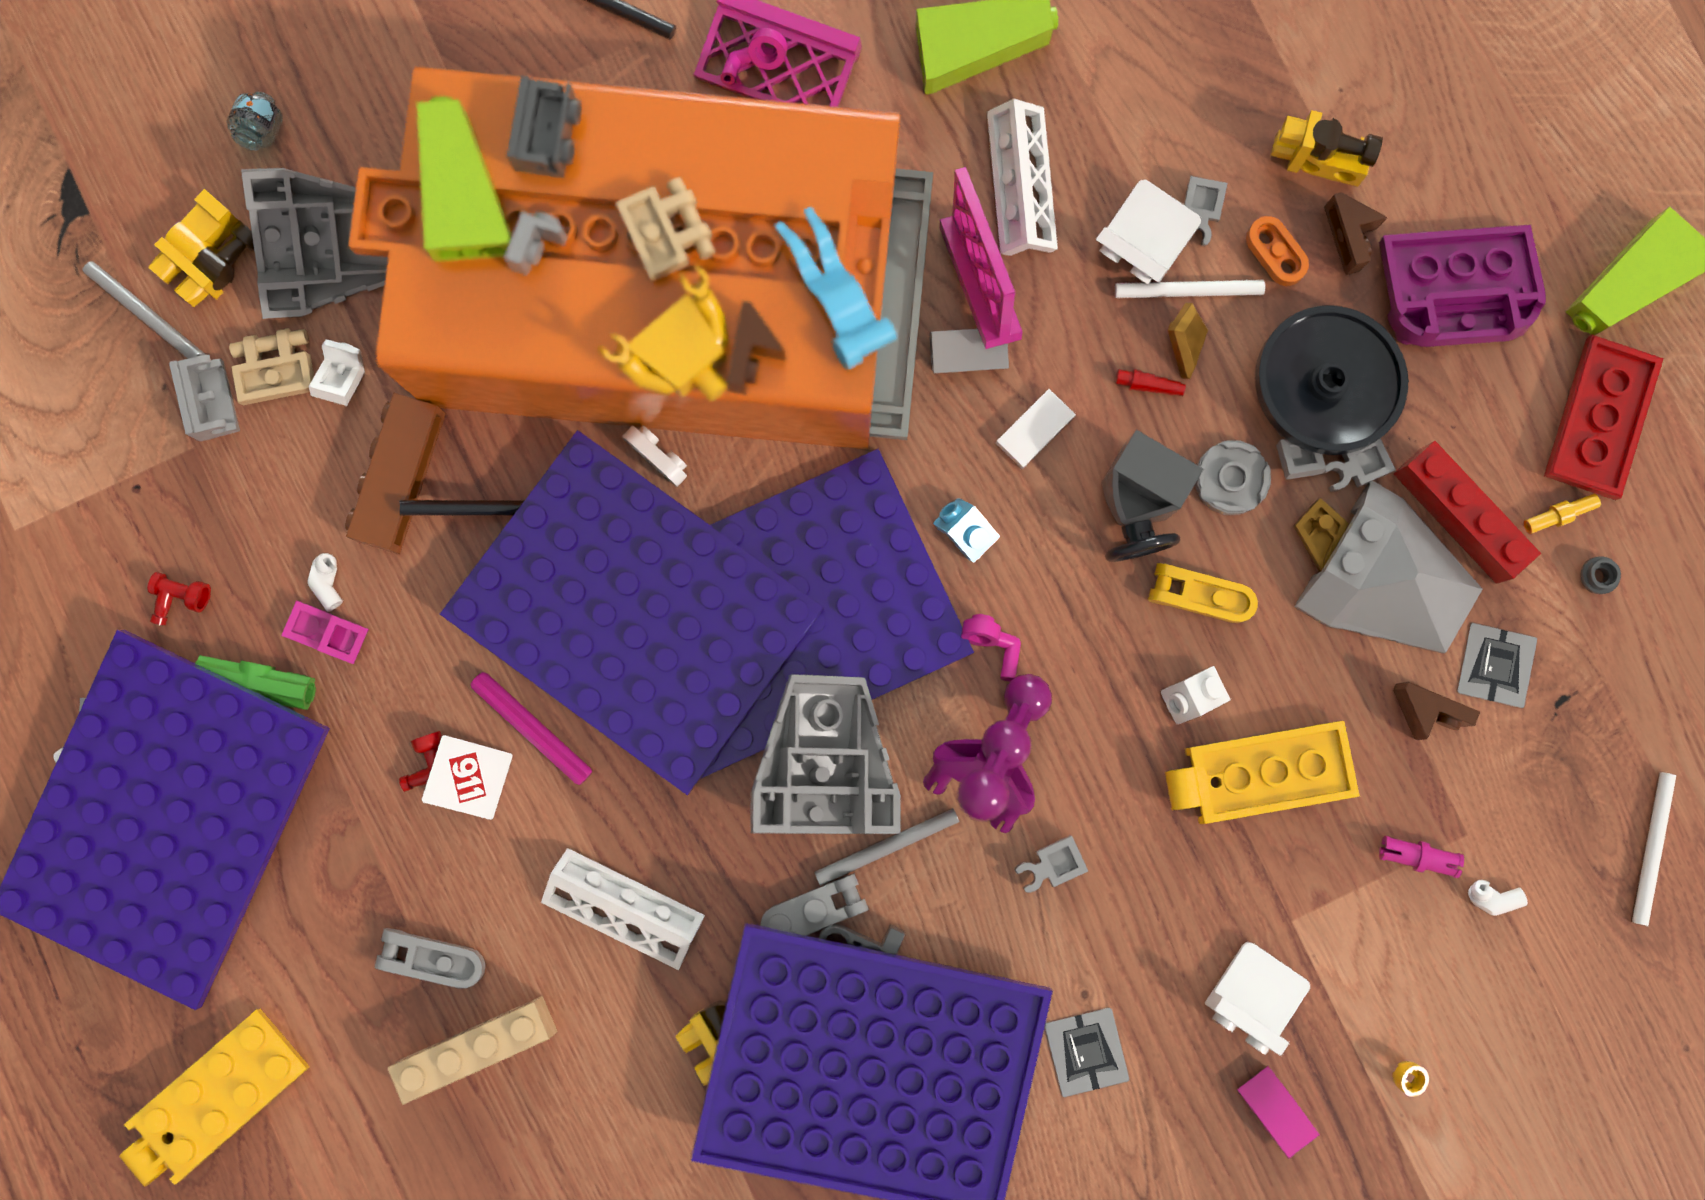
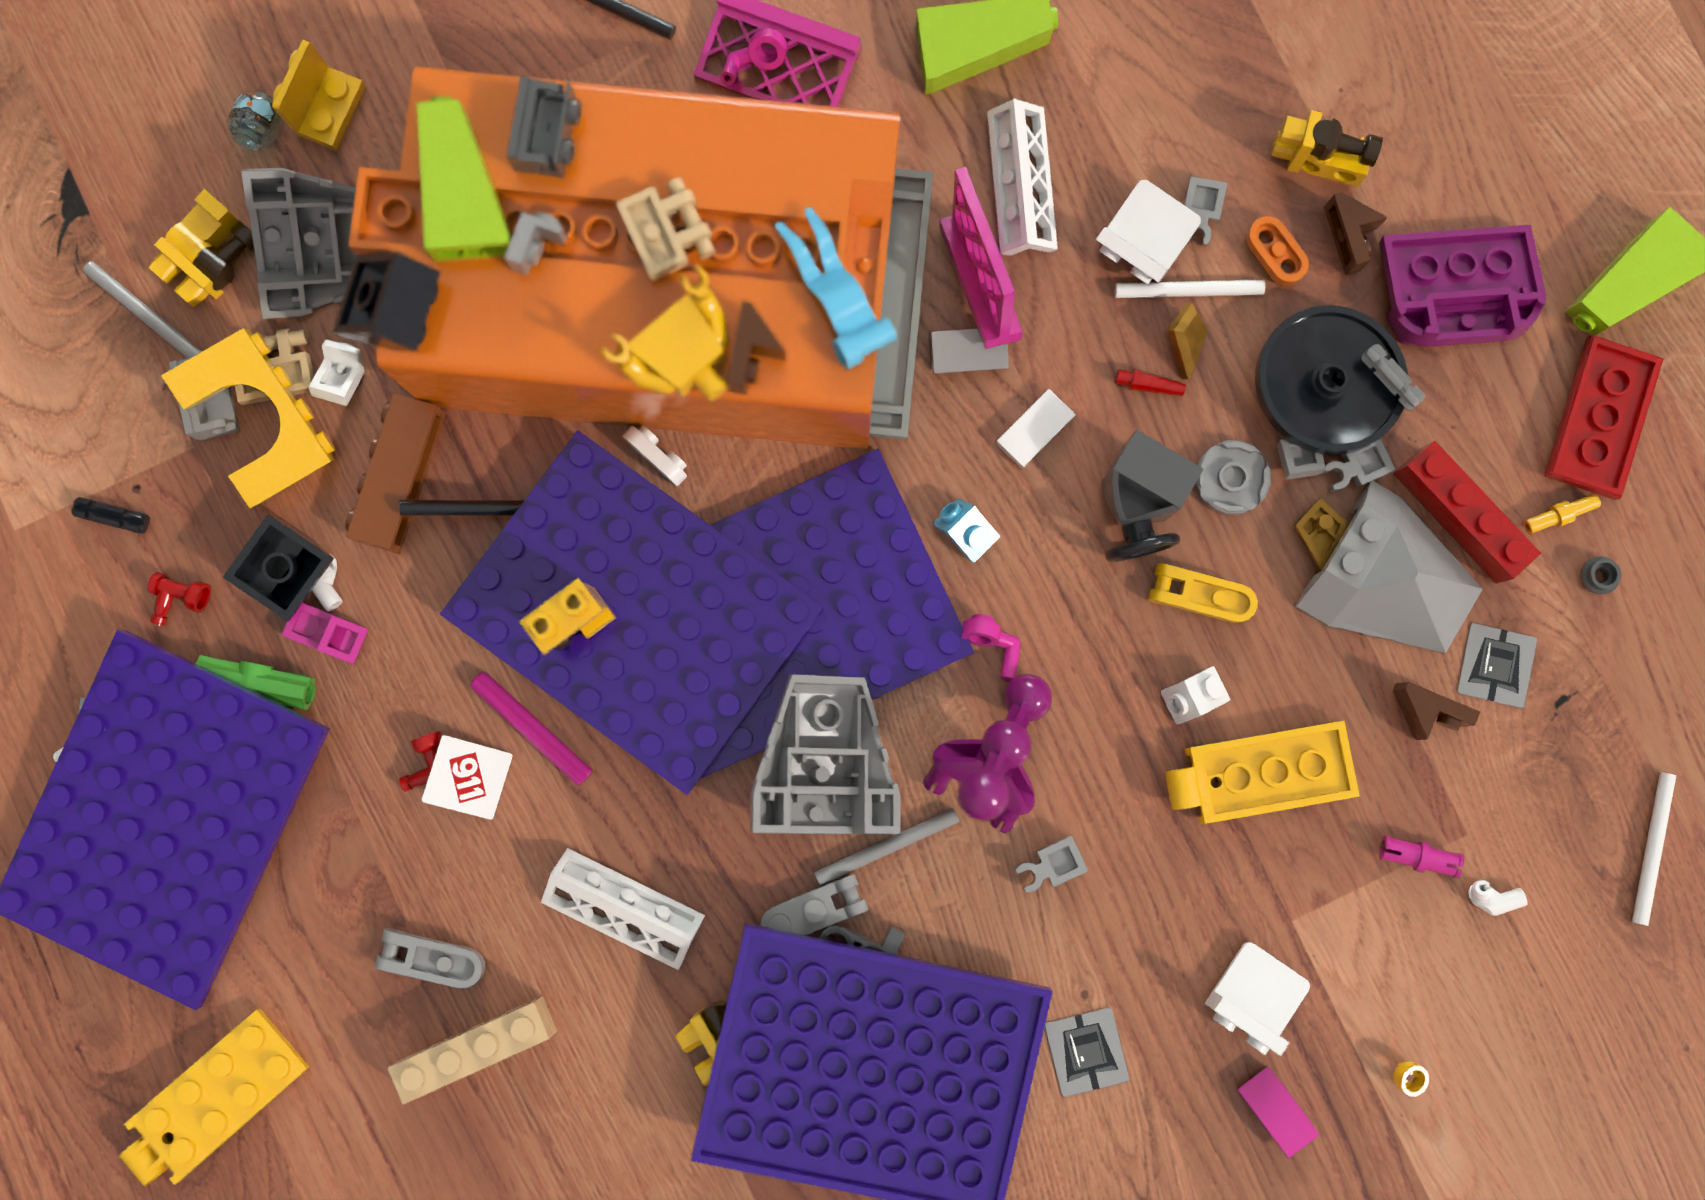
none -> black axle [71,497,150,534]
none -> yellow arch [161,328,335,509]
none -> black slope [222,514,334,622]
none -> yellow bracket [272,40,366,151]
none -> black slope [333,252,441,351]
none -> yellow hips [519,578,616,655]
none -> light grey axle [1361,344,1425,410]

